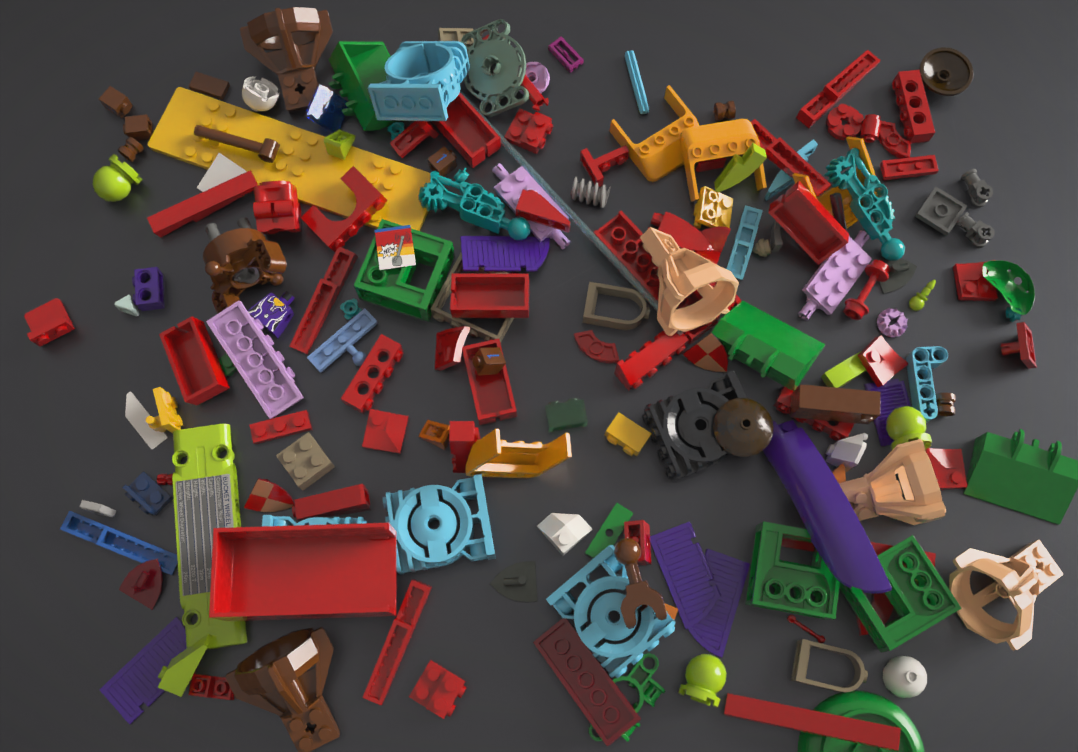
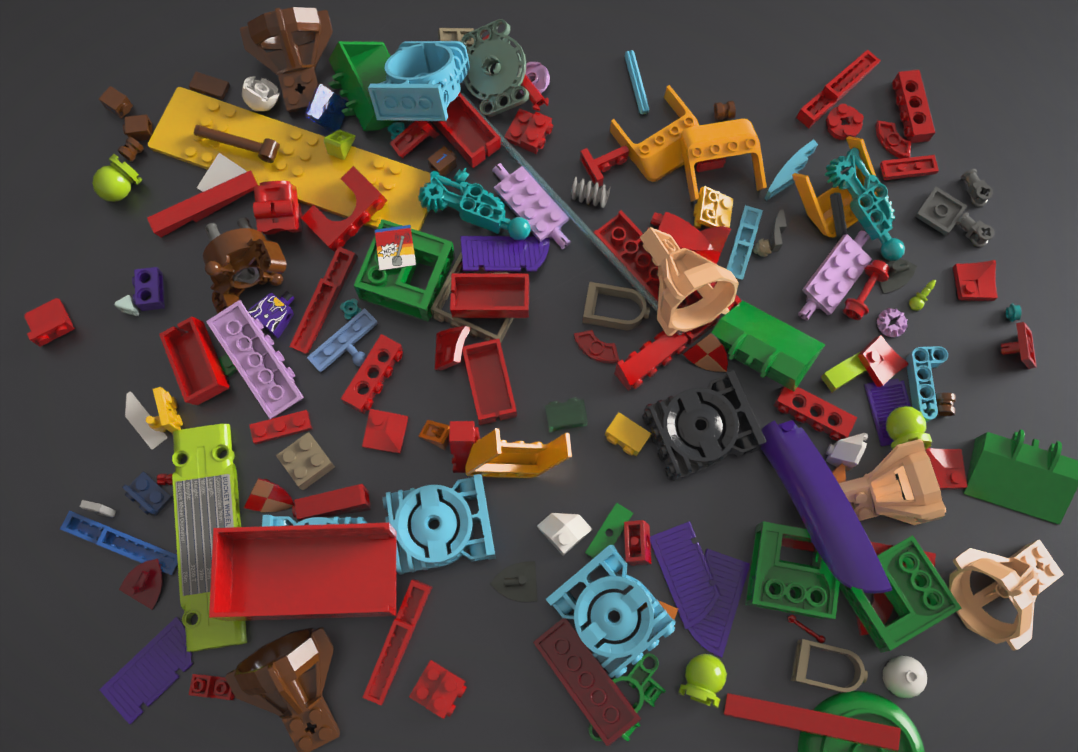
lime slope [158,634,212,697] -> none
reddish brown brick [472,347,506,375] -> none
red slope [516,189,571,233] -> none
magenta tile [548,36,584,73] -> none
reddish brown piece [614,538,667,629] -> none
dark brown dish [713,398,773,457] -> none
lime slope [714,143,767,193] -> none
red slope [751,119,831,197] -> none
red piece [768,181,849,265] -> none
reddish brown brick [790,384,880,424] -> none
red brick [860,114,881,143] -> none
dark brown dish [919,47,973,96] -> none
green piece [983,260,1035,315] -> none

